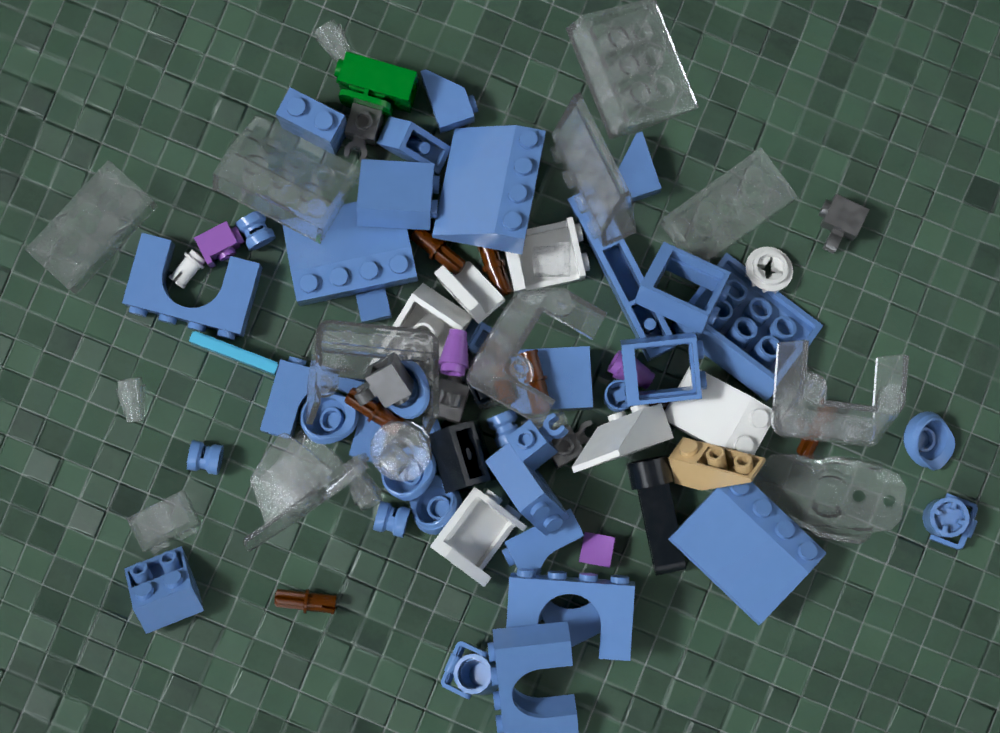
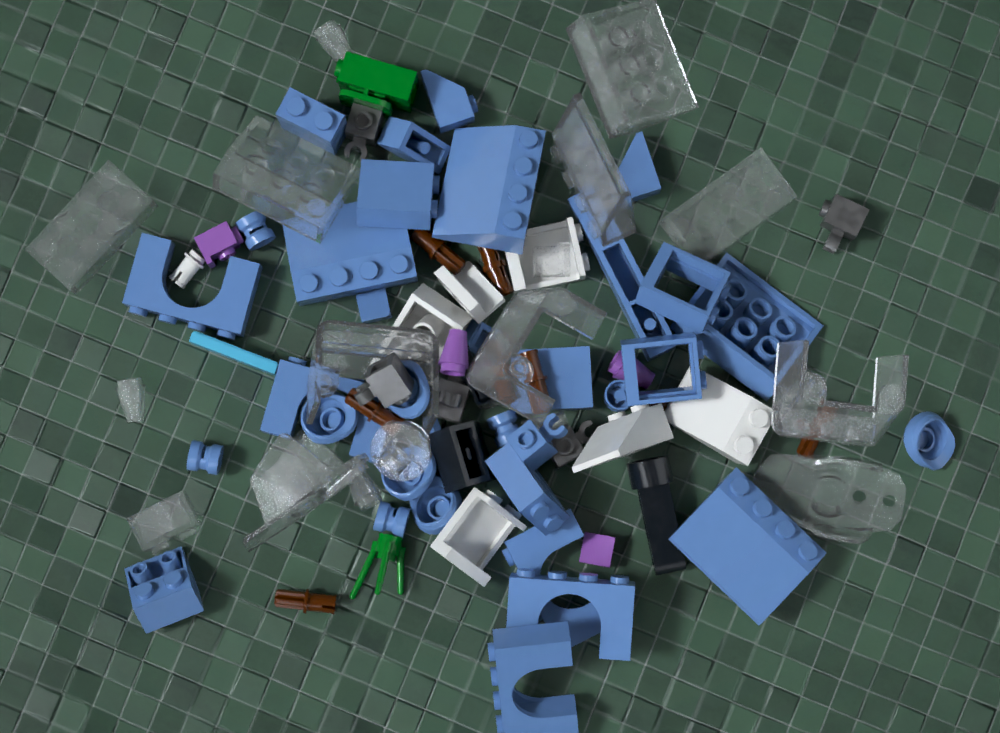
medium blue piece [441,641,499,699] -> none
tan slope [668,437,765,491] -> none
white gear [745,247,793,293] -> none
medium blue piece [922,493,978,550] -> none
none -> green plant [349,533,406,599]

